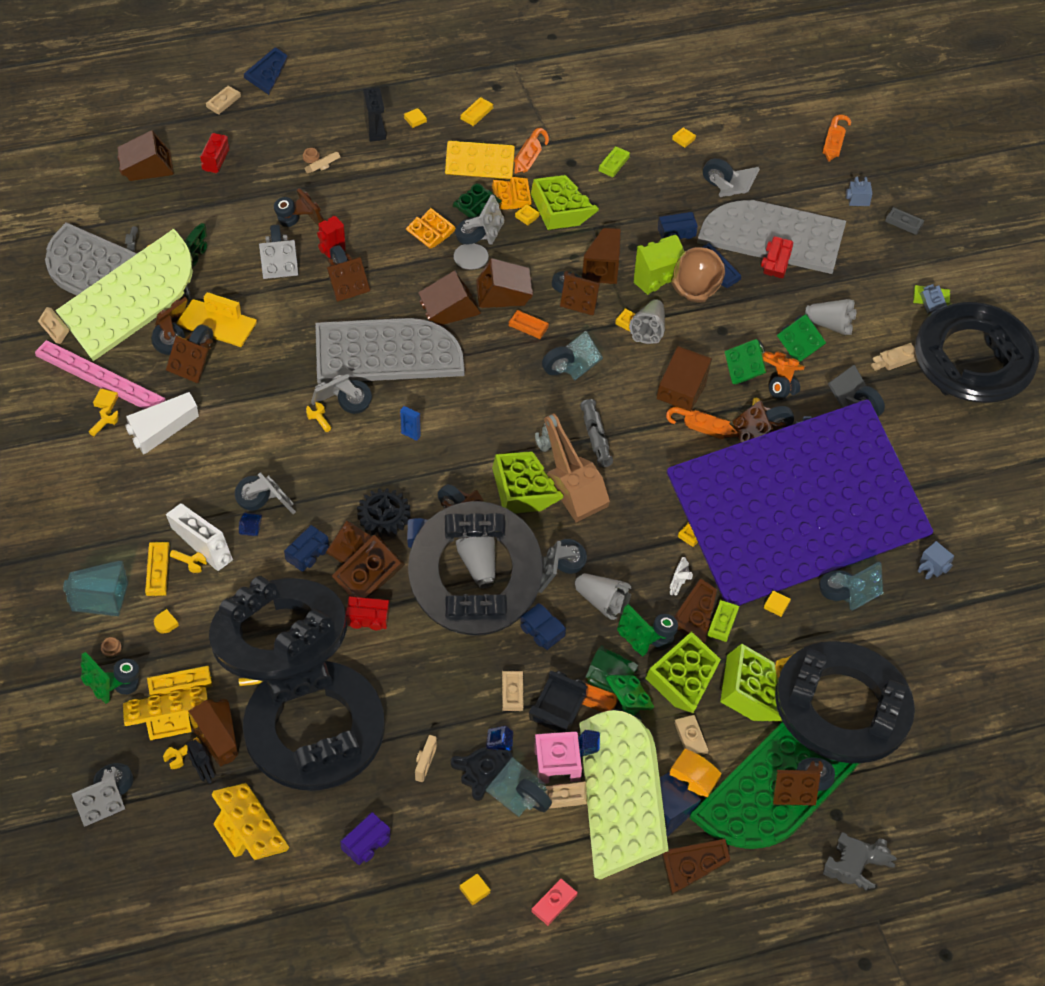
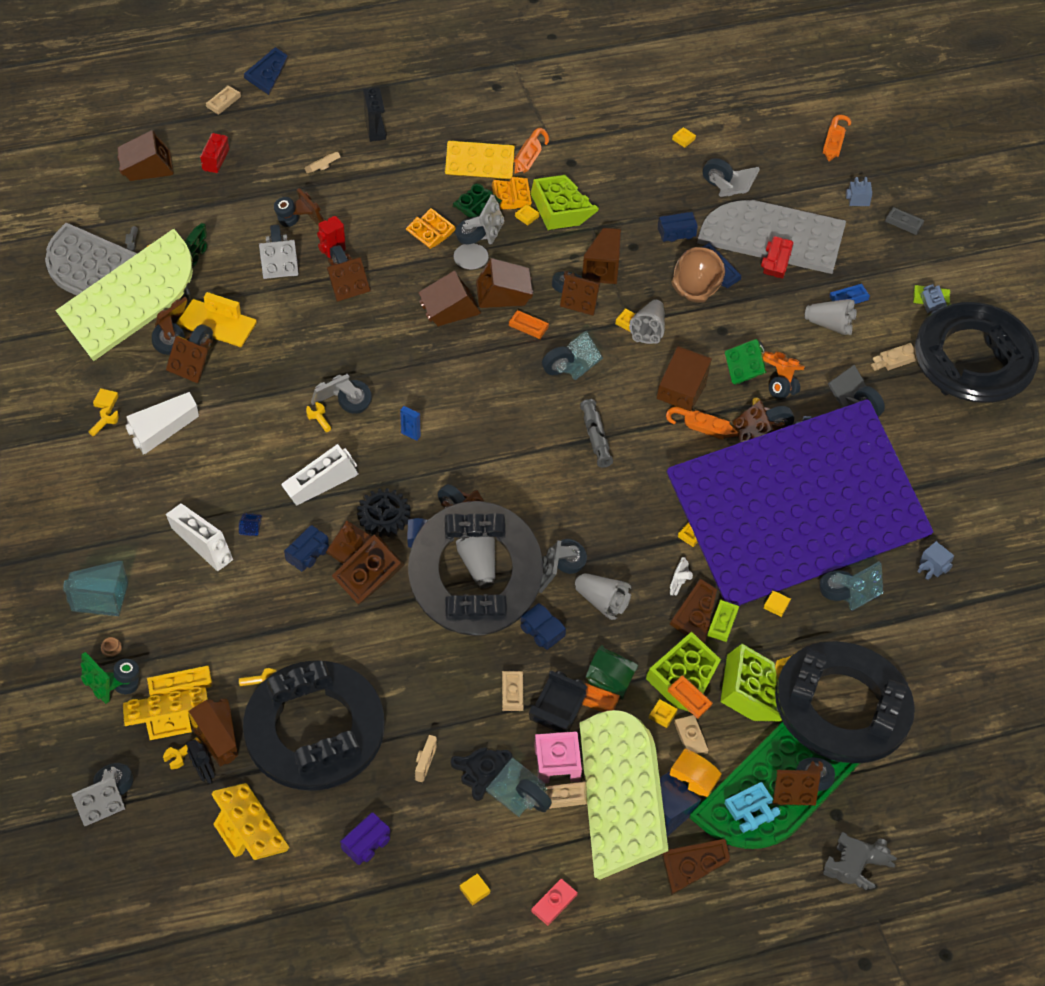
bright pink tile [35,340,166,409] -> none
tan plate [38,307,70,344] -> none
yellow tile [145,542,170,596] -> none
yellow tile [154,609,179,633] -> none
yellow bar [170,550,207,573] -> none
black piece [209,576,347,681] -> none
plate [235,472,296,514] -> none
medium nougat plate [303,148,320,163] -> none
light grey plate [316,318,464,383] -> none
red brick [346,597,390,631] -> none
yellow tile [404,108,427,128] -> none
yellow tile [461,97,493,126] -> none
clear blue slope [486,726,513,750] -> none
lime wedge [492,452,563,513] -> none
medium nougat slope [535,413,610,522] -> none
clear blue slope [578,730,600,757] -> none
lime plate [599,146,630,177] -> none
green plate [606,675,654,722] -> none
green plate [617,604,678,657] -> none
lime wedge [634,235,685,295] -> none
green plate [777,314,826,363] -> none
none -> white slope [281,444,358,506]
none -> yellow tile [649,699,678,728]
none -> orange tile [668,675,713,719]
none -> medium azure plate [724,782,780,833]
none -> blue plate [829,284,870,304]

